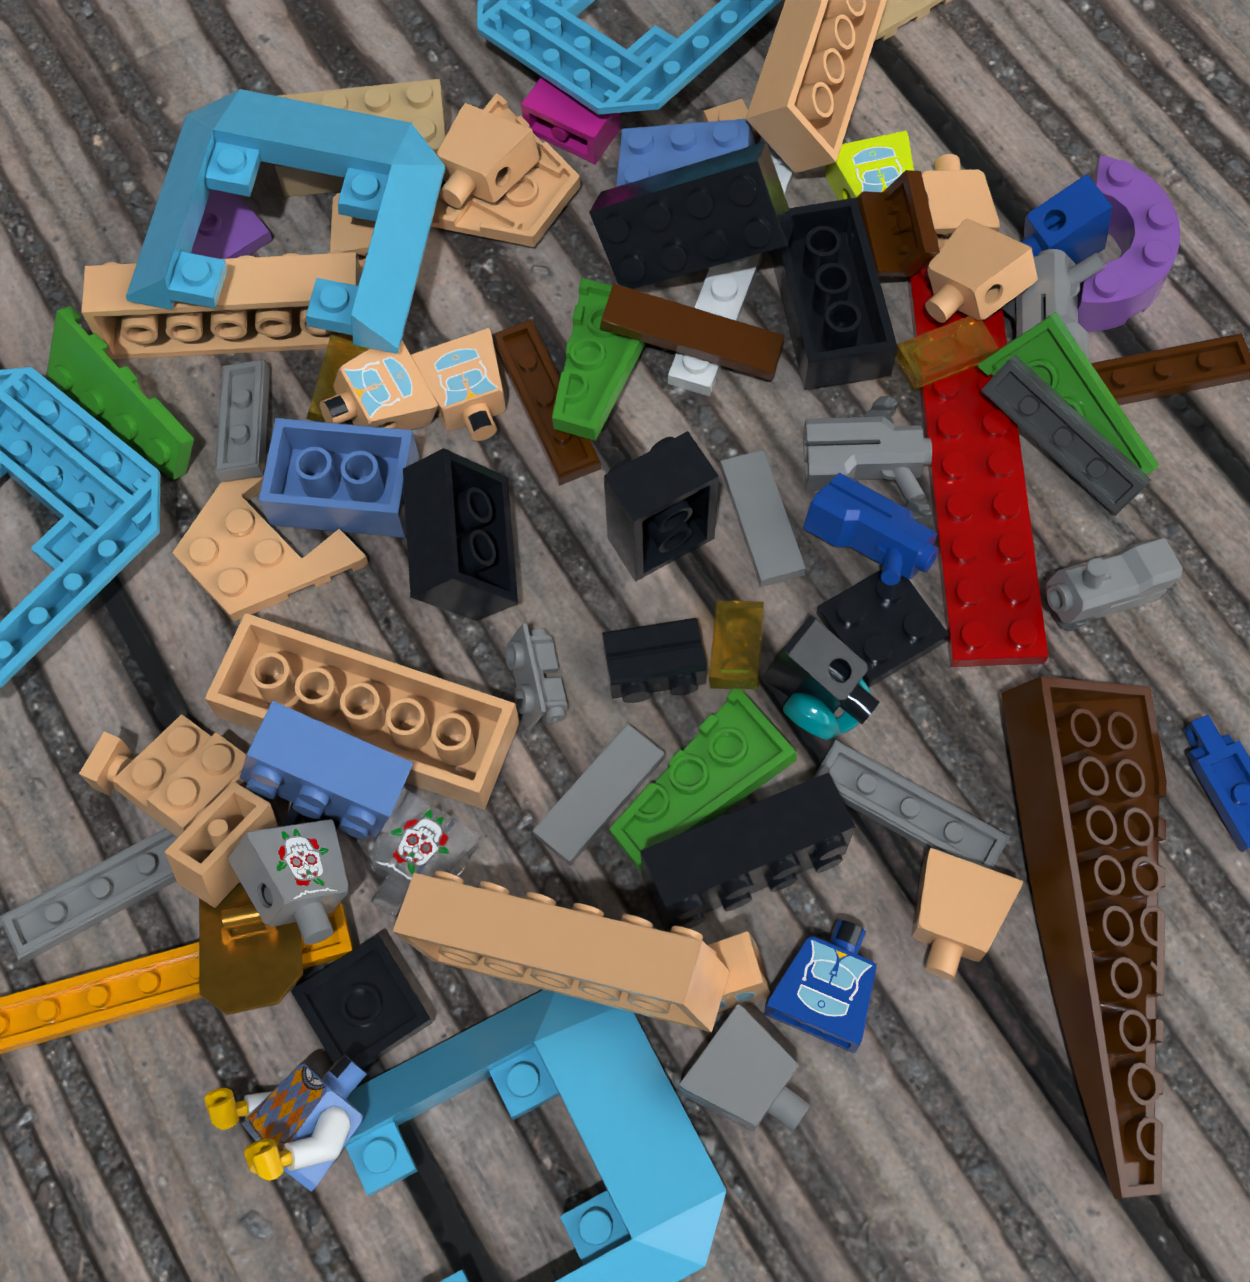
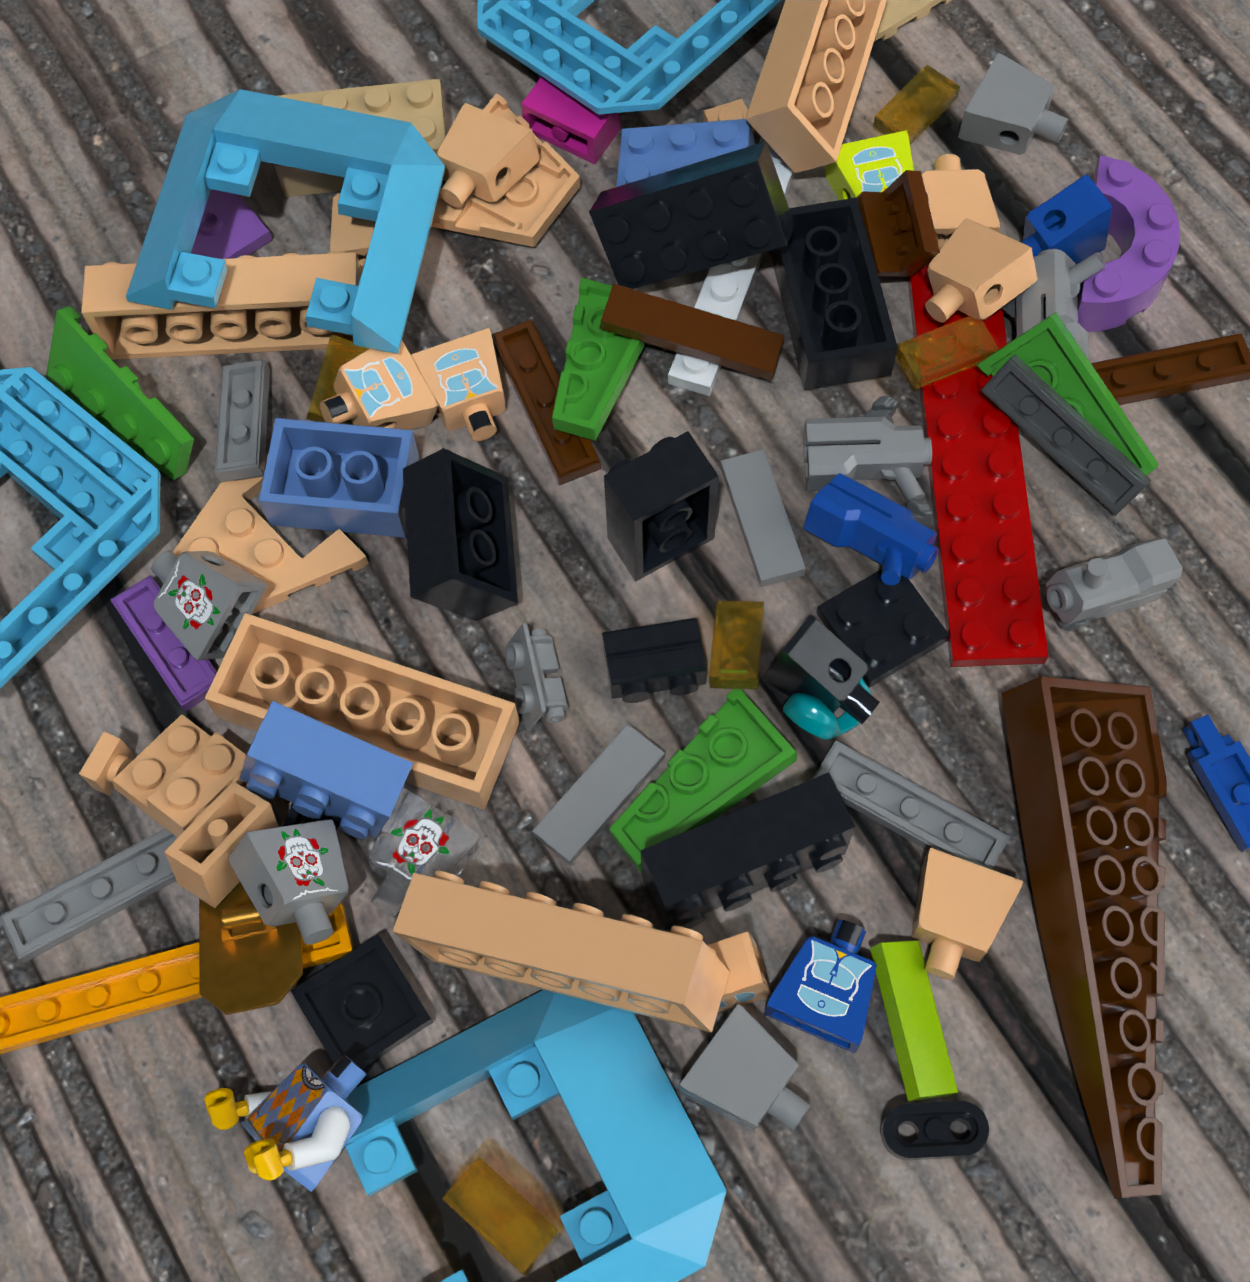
none -> medium lavender tile [111,575,217,712]
none -> light grey torso [151,550,268,661]
none -> clear yellow brick [443,1157,562,1277]
none -> lime tile [870,940,958,1101]
none -> clear yellow plate [873,64,960,145]
none -> black plate [881,1101,989,1161]
none -> light grey torso [958,53,1069,155]

